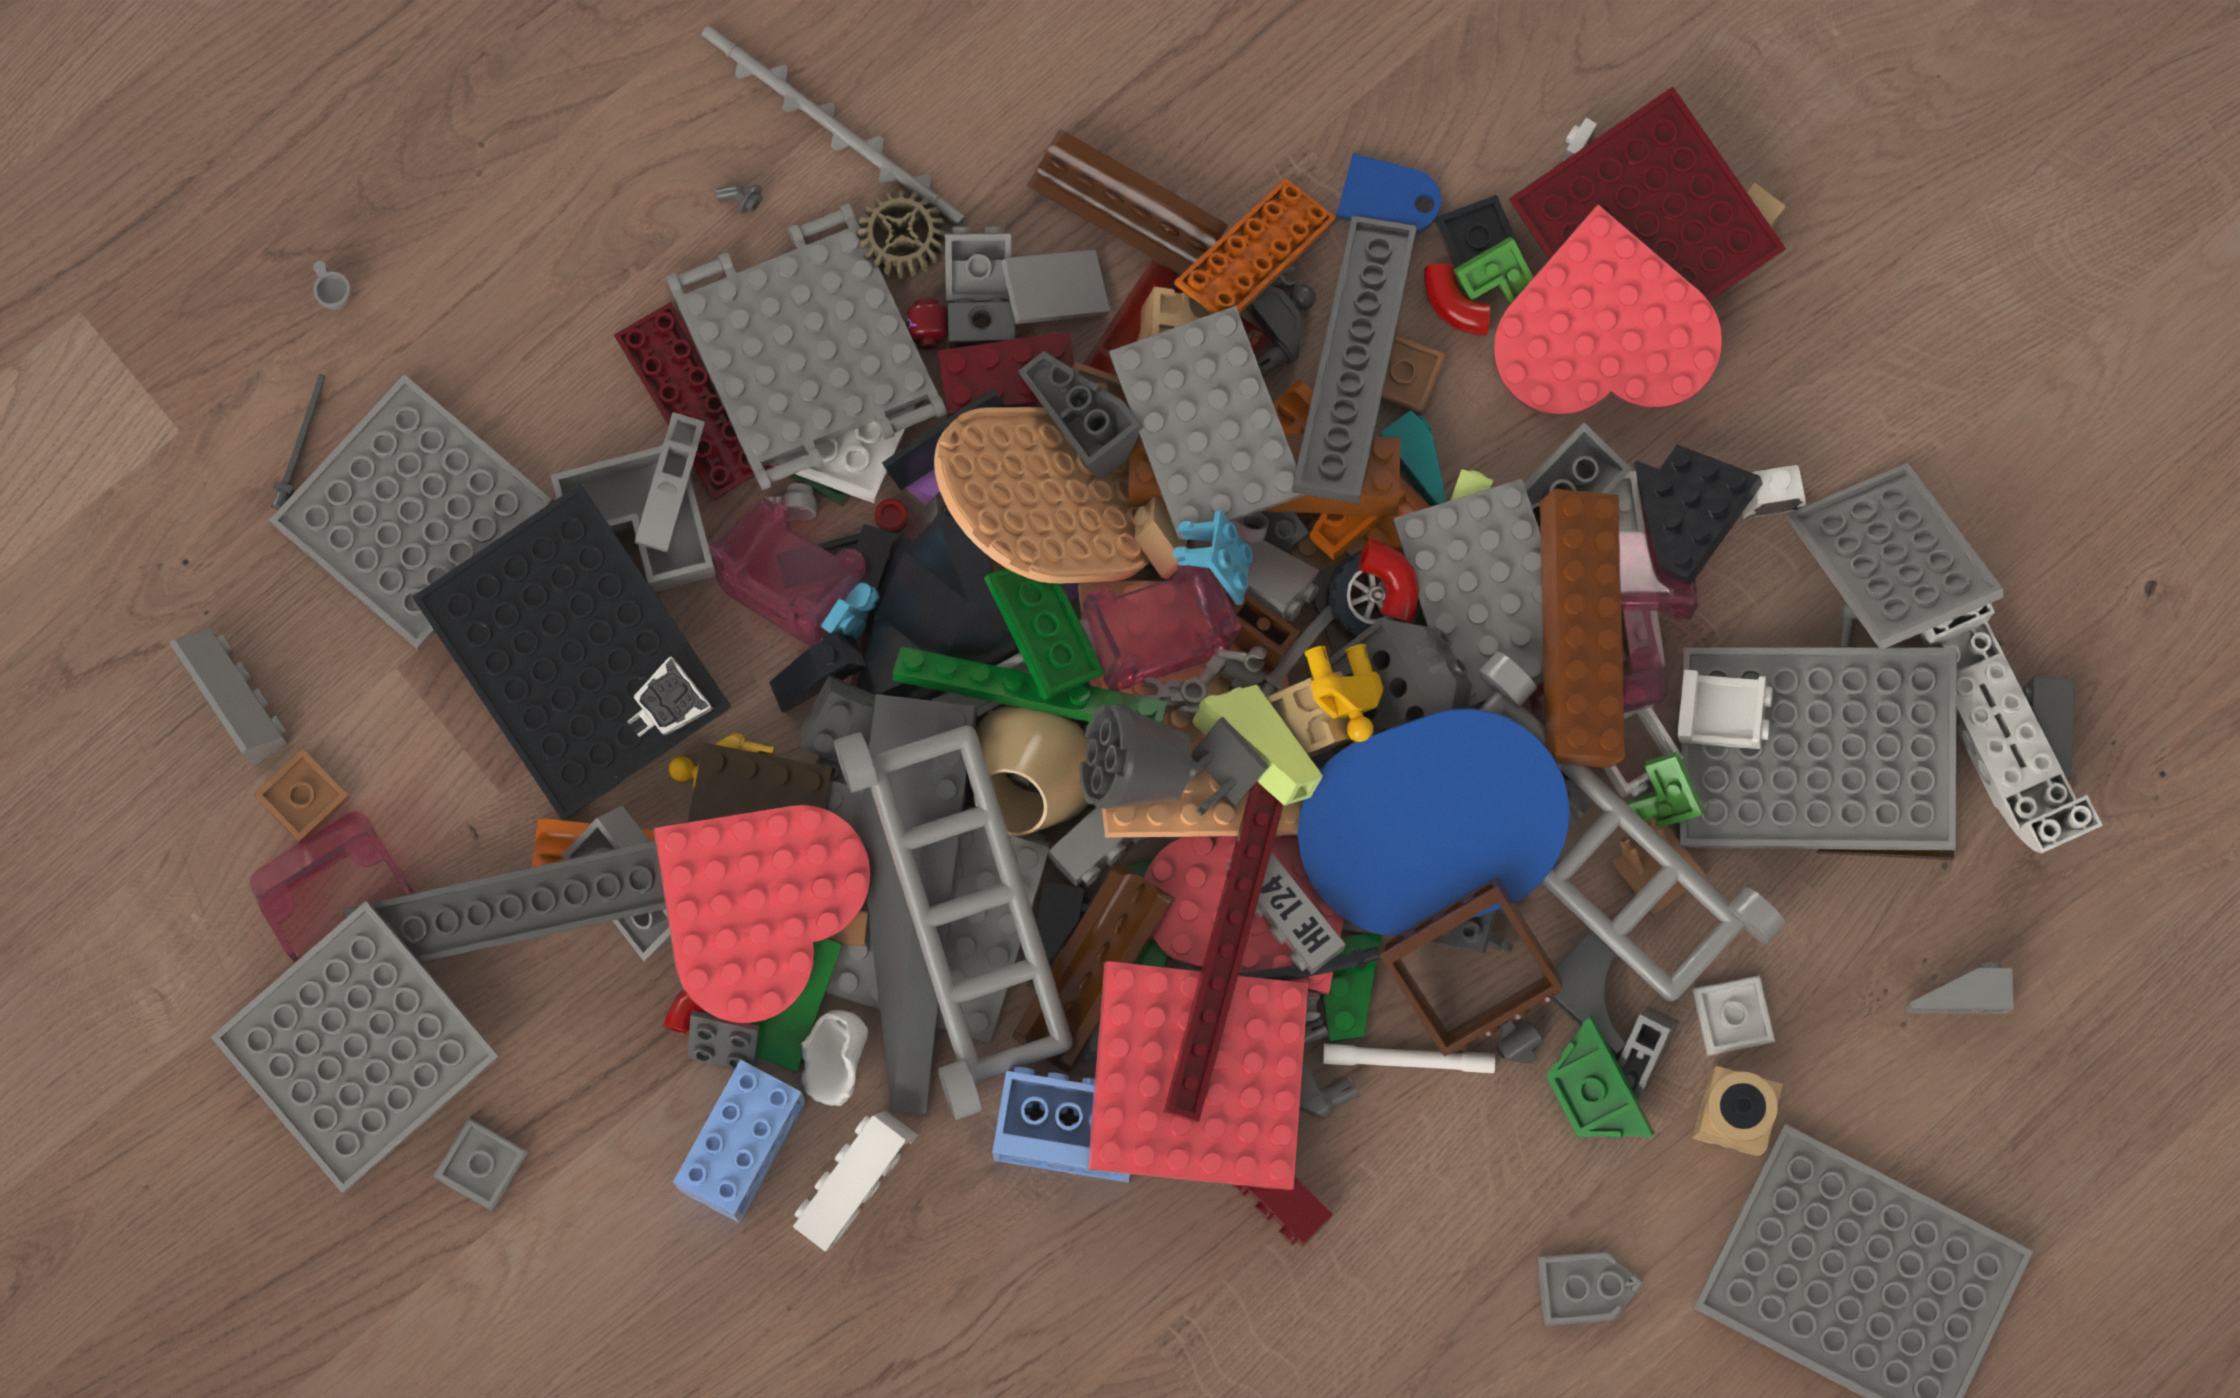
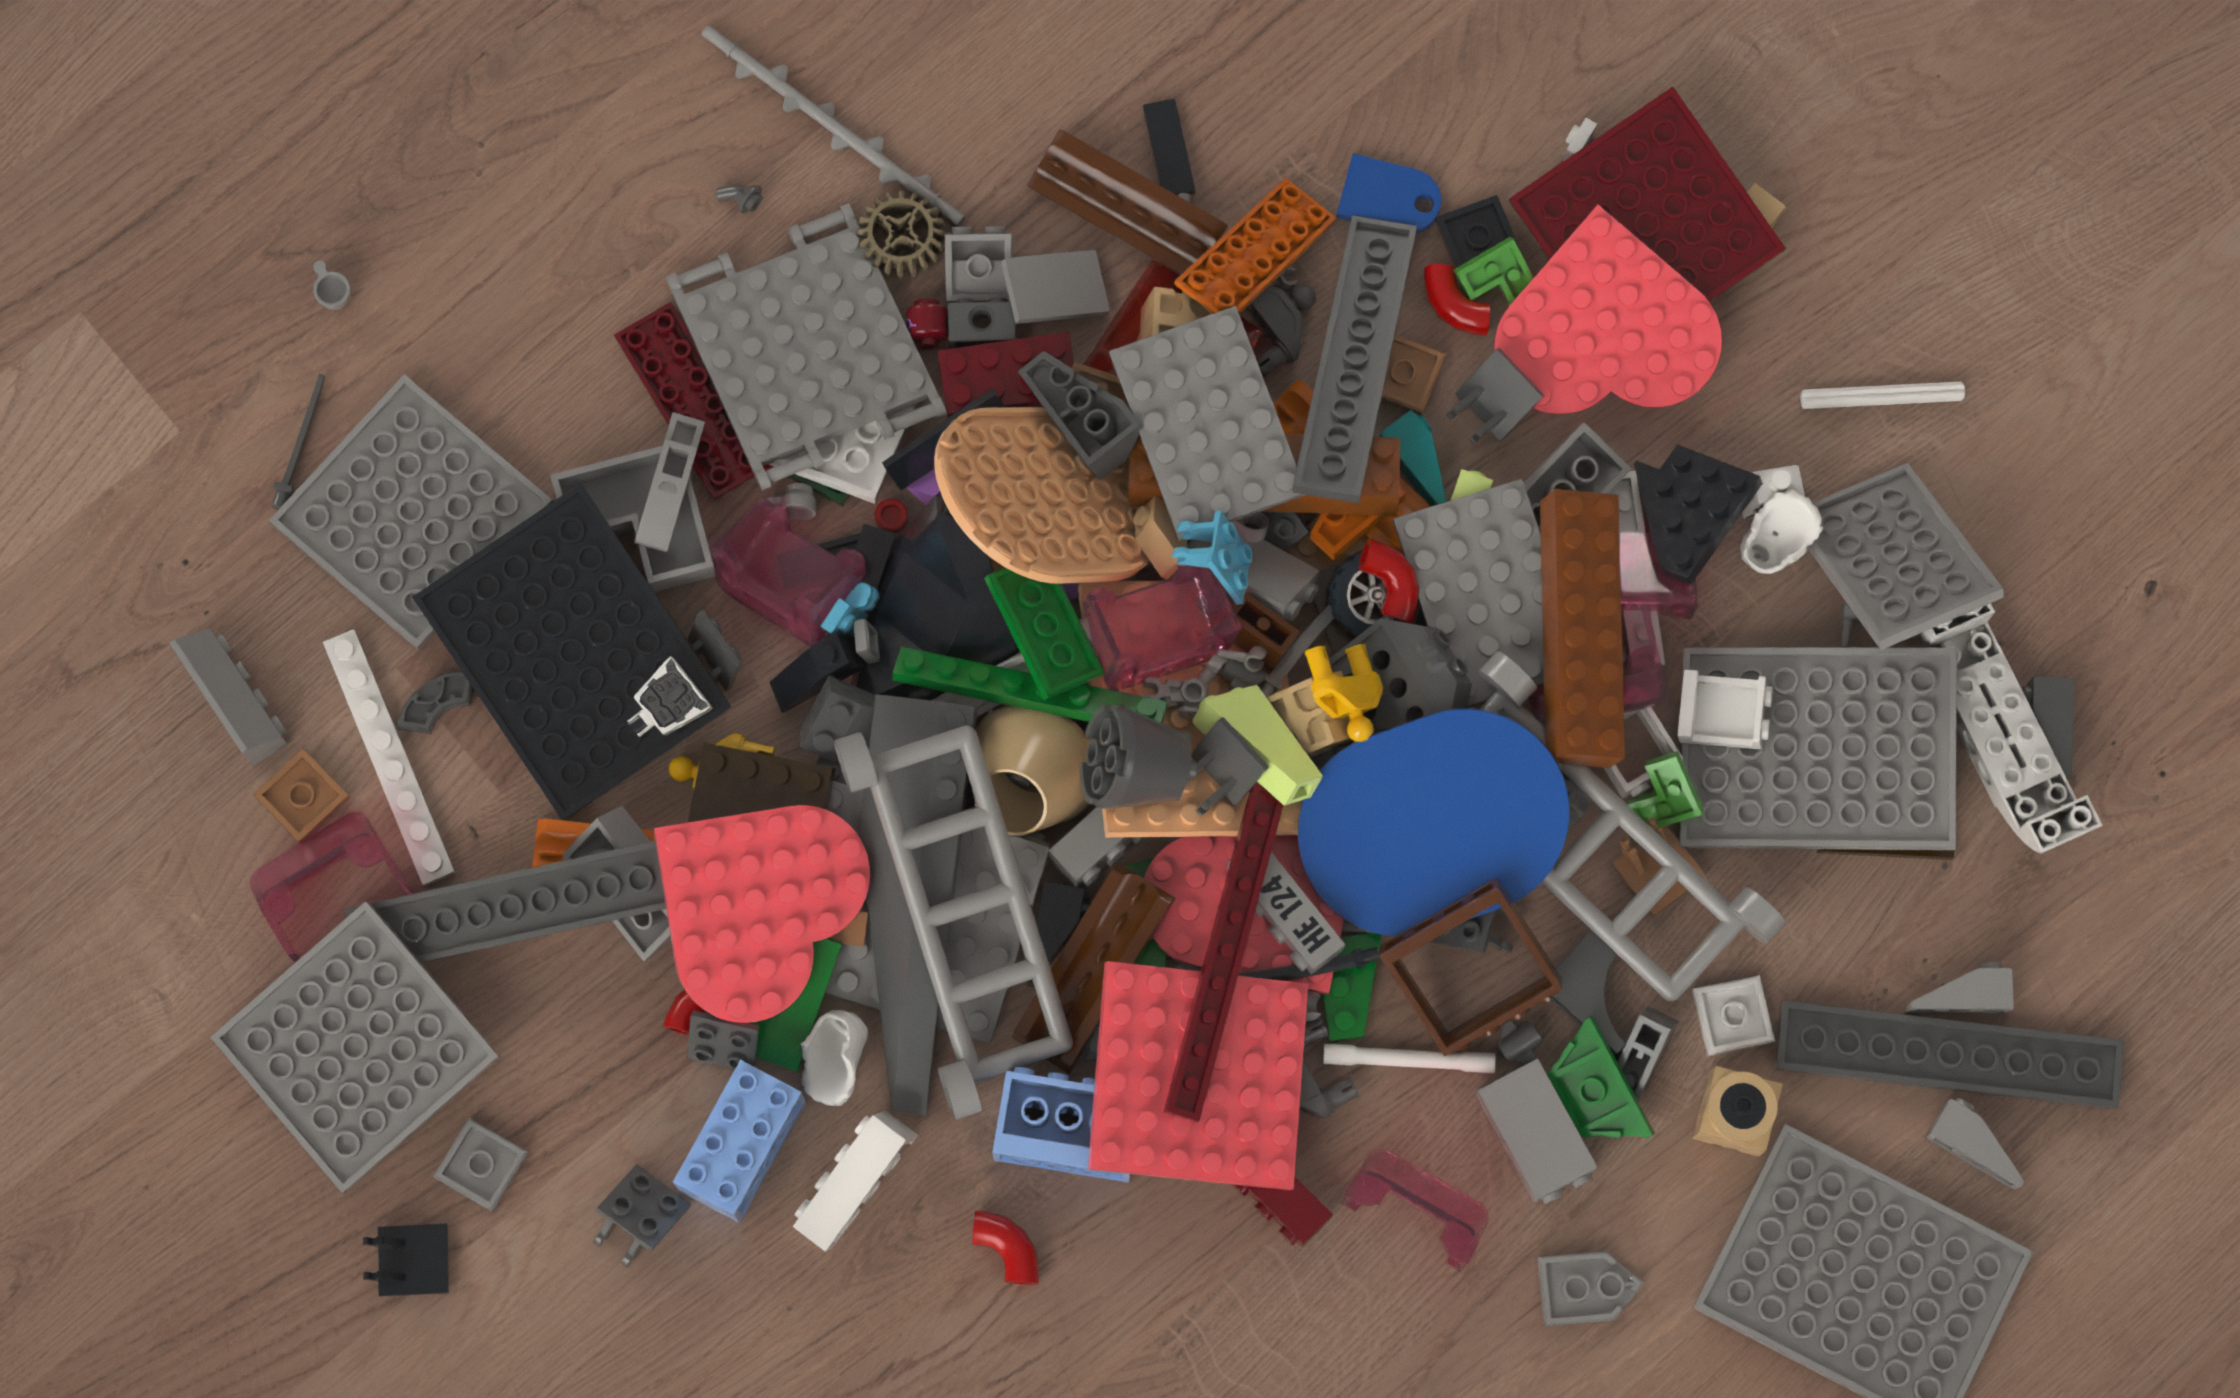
none -> white plate [323,629,456,887]
none -> black plate [363,1223,449,1297]
none -> dark grey tile [396,671,473,734]
none -> dark grey plate [594,1164,691,1267]
none -> dark grey plate [688,610,742,691]
none -> light grey tile [853,619,880,664]
none -> red cylinder [972,1210,1040,1285]
none -> black tile [1143,98,1195,195]
none -> clear pink windscreen [1340,1149,1489,1272]
none -> dark grey plate [1446,348,1545,444]
none -> light grey brick [1475,1059,1598,1205]
none -> white piece [1740,490,1823,574]
none -> dark grey plate [1775,1001,2124,1109]
none -> white axle [1800,381,1965,409]
none -> light grey slope [1925,1098,2024,1191]

